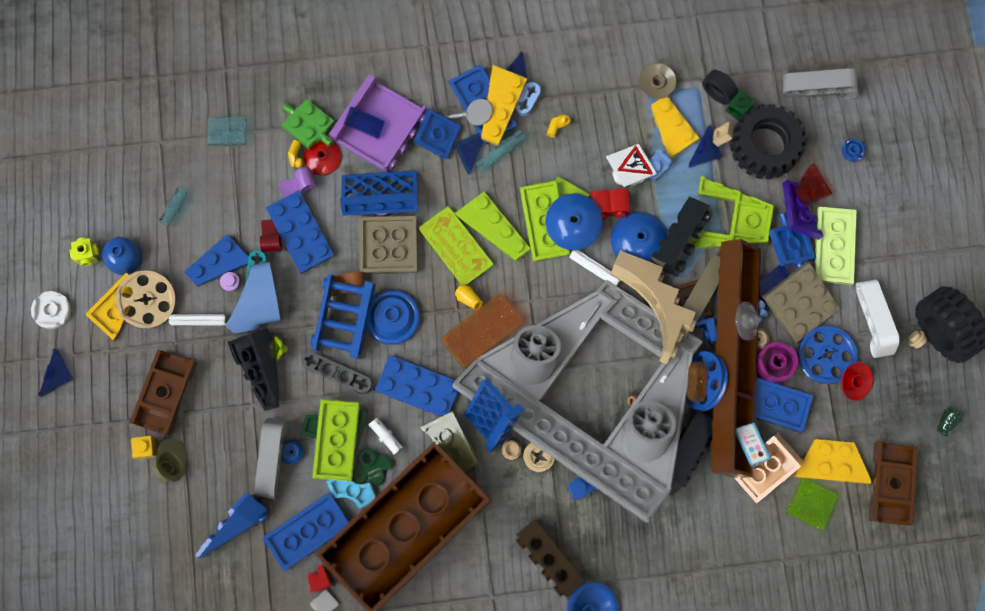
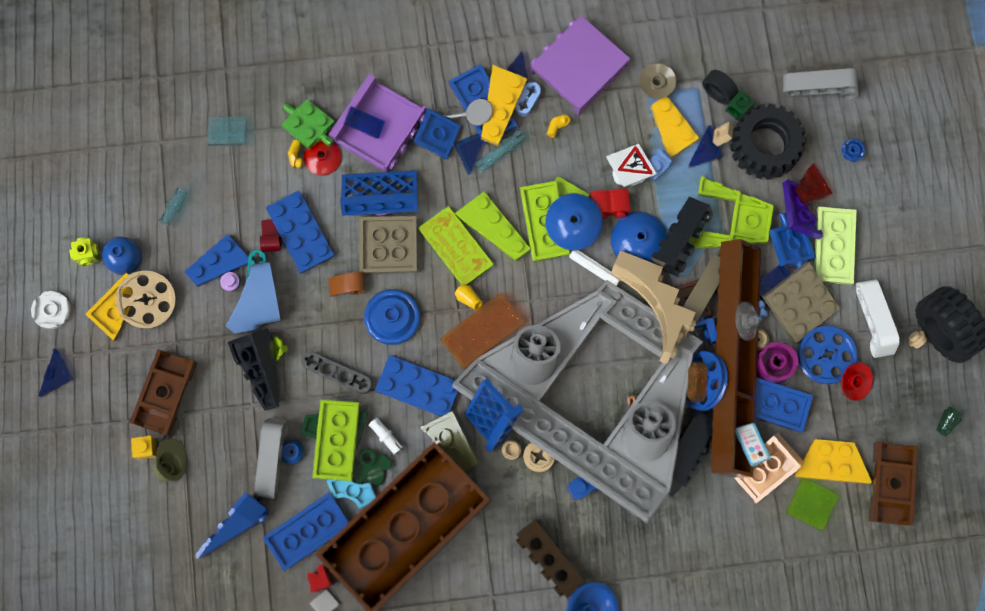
white axle [169,314,227,325] -> none
medium lavender panel [278,167,316,198] -> none
blue fence [310,274,376,359] -> none
none -> medium lavender panel [530,16,630,116]

